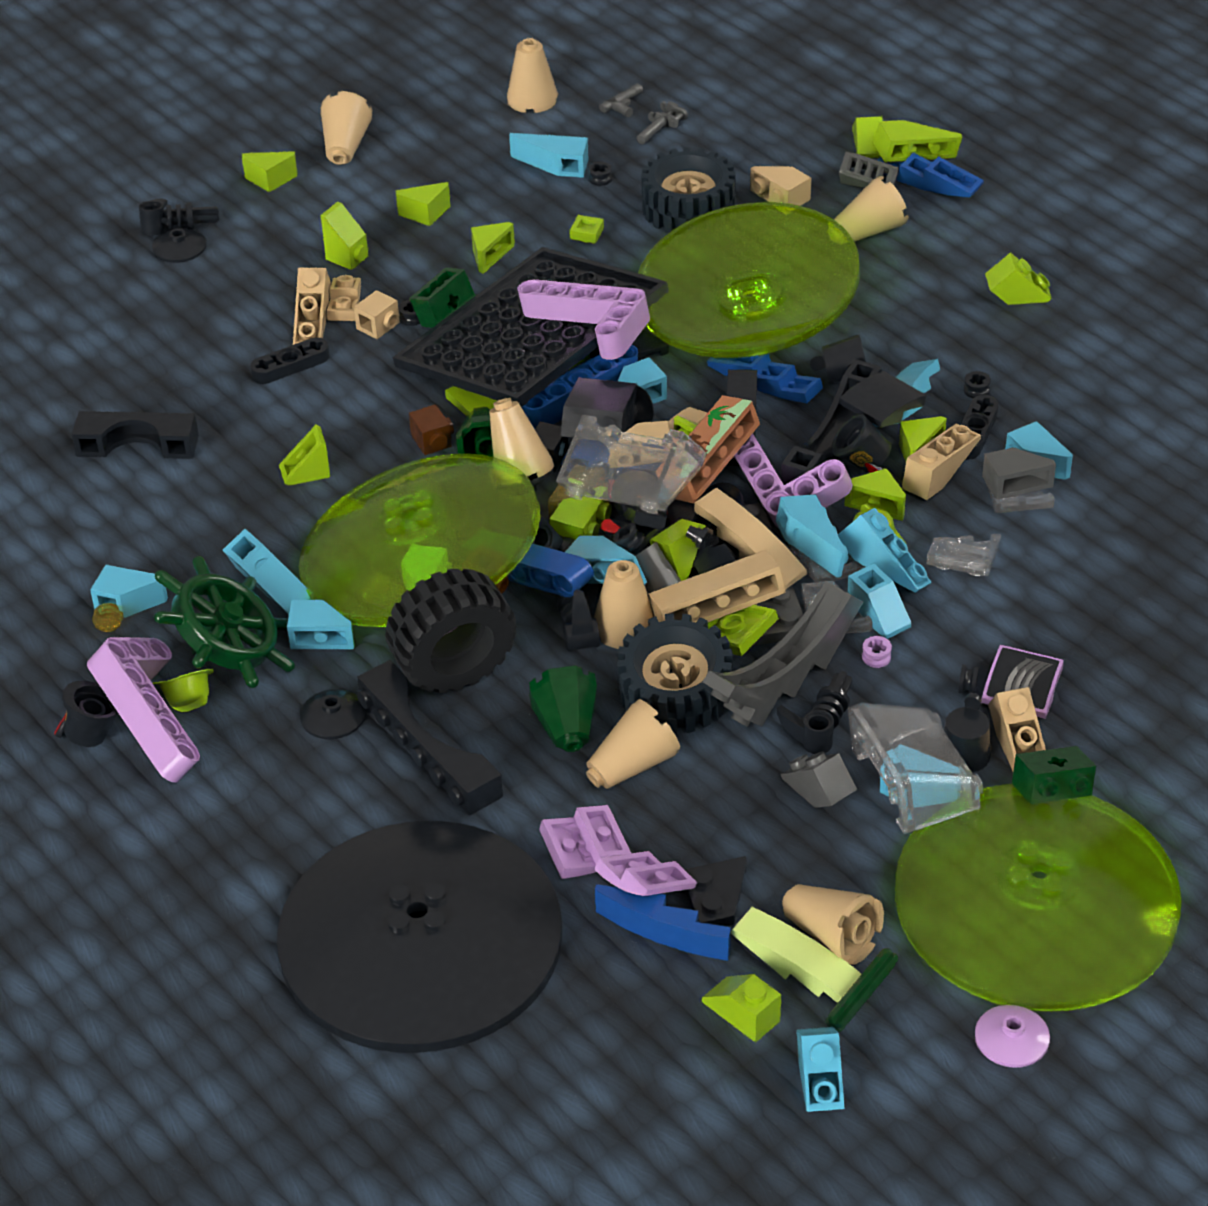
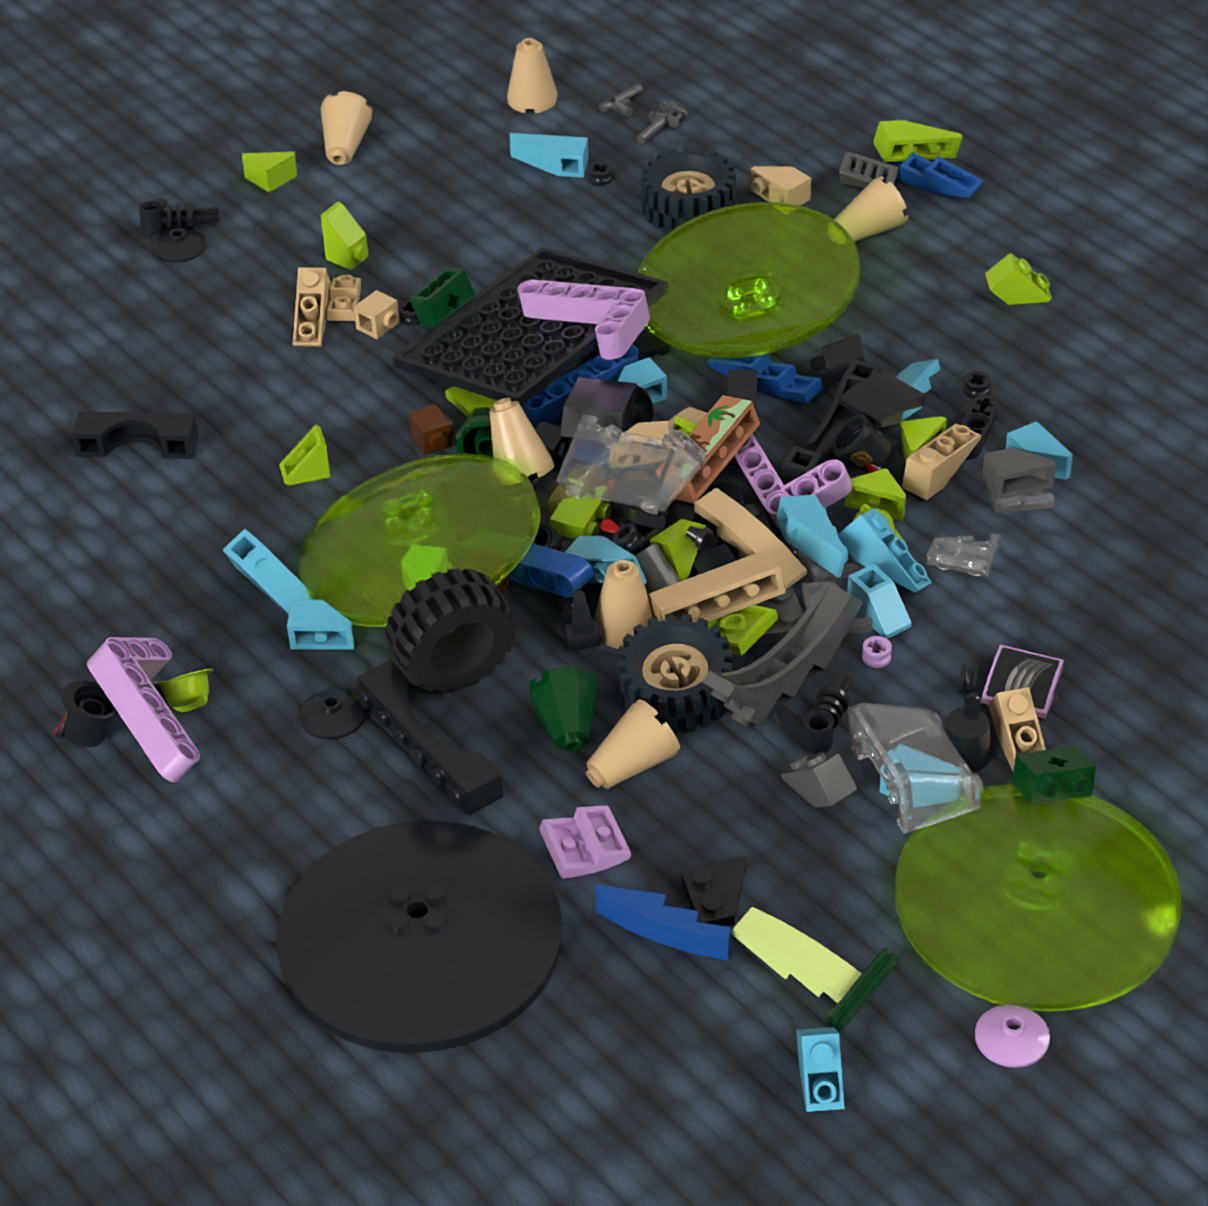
medium azure slope [90,565,168,618] -> none
clear yellow plate [92,603,124,632] -> none
dark green piece [154,556,295,688] -> none
black beam [250,338,329,384] -> none
lime slope [395,182,451,226] -> none
lime slope [471,222,515,274] -> none
lime plate [570,215,604,243] -> none
lavender slope [594,851,697,896] -> none
lime slope [702,974,781,1043] -> none
tan cone [782,884,884,965] -> none
lime slope [852,116,883,158] -> none

